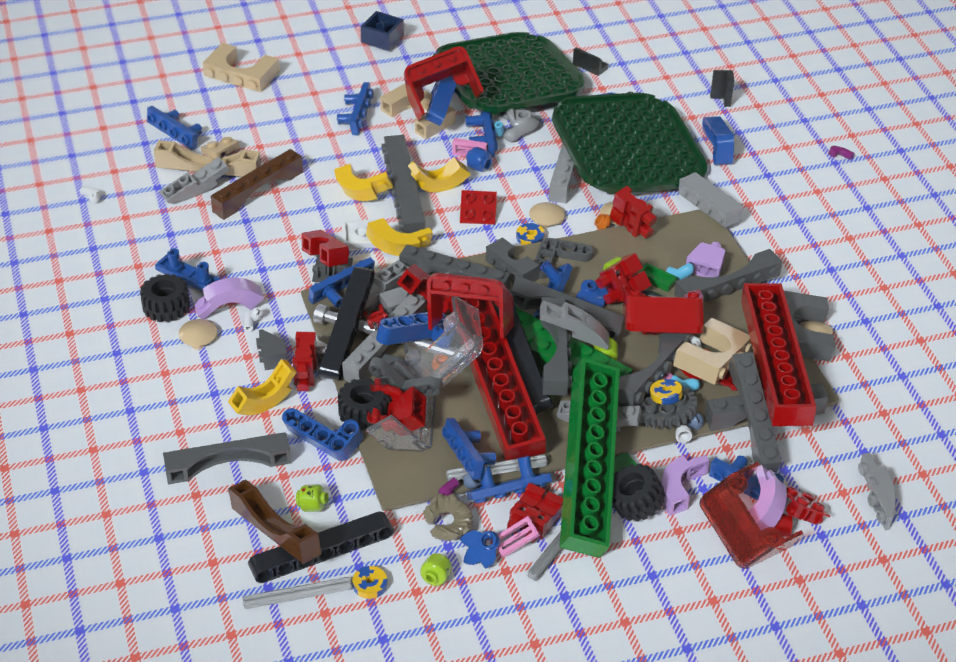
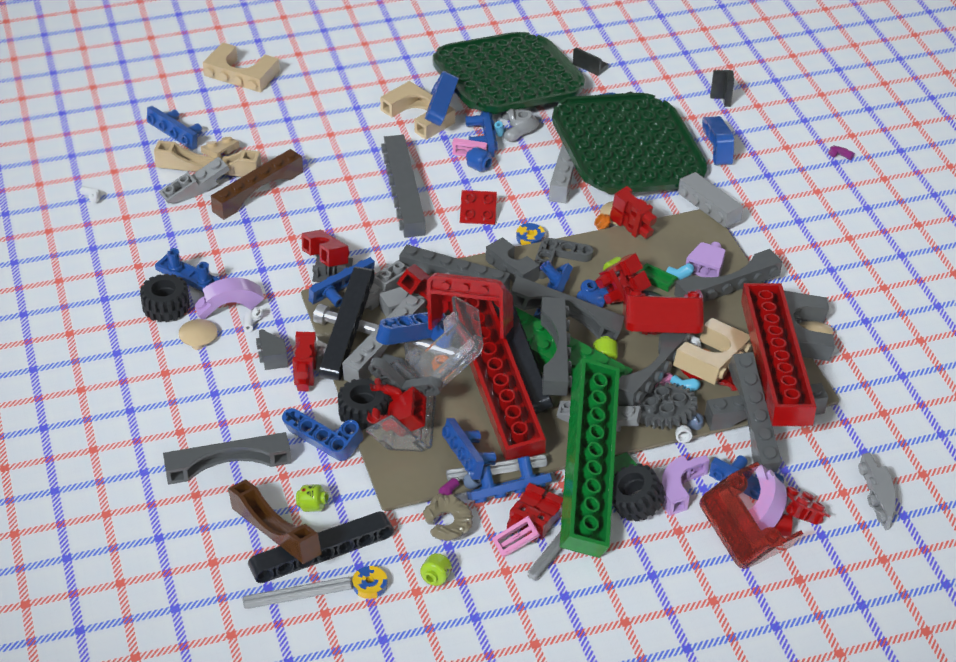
yellow arch [228,359,297,415] -> none
yellow arch [334,164,393,201] -> none
blue plate [337,82,374,135] -> none
white tile [342,219,378,249] -> none
dark blue brick [360,11,404,51] -> none
red piece [363,304,388,330] -> none
yellow arch [366,218,433,256] -> none
red windscreen [404,46,484,121] -> none
yellow arch [408,157,471,193] -> none
blue plate [460,530,500,569] -> none
tan dish [529,202,565,229] -> none
light grey slope [540,301,609,349] -> none
piece [650,379,683,405] -> none

